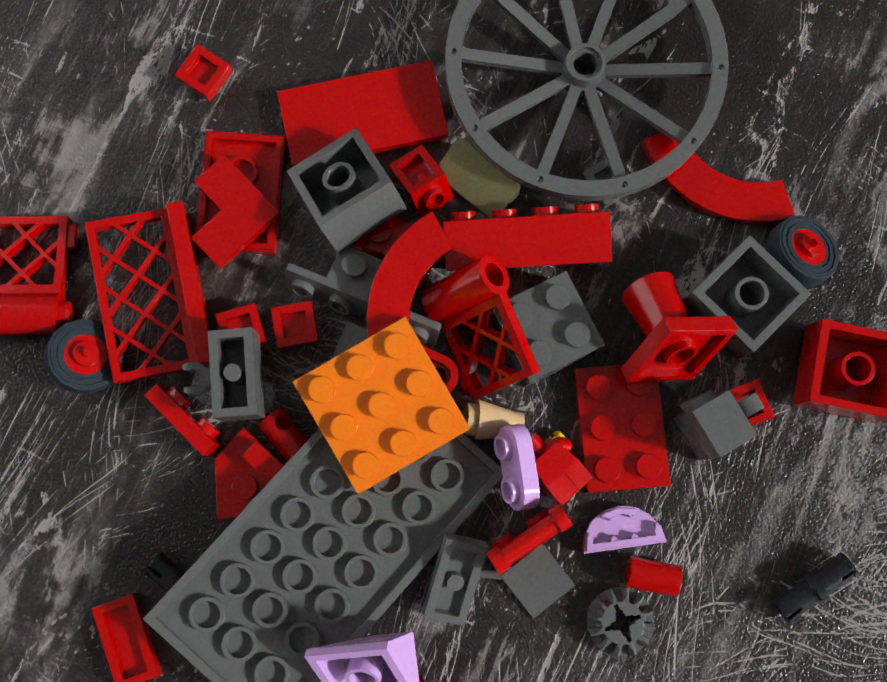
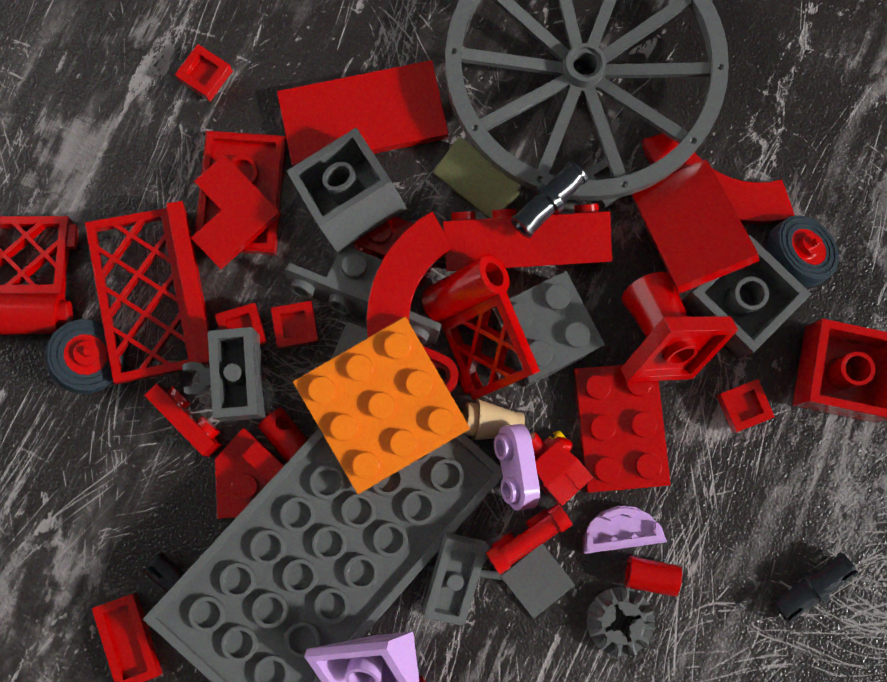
red bracket [388,145,454,217] -> none
dark grey brick [673,389,764,461] -> none
none -> black pin [511,162,588,238]
none -> red tile [631,159,759,294]

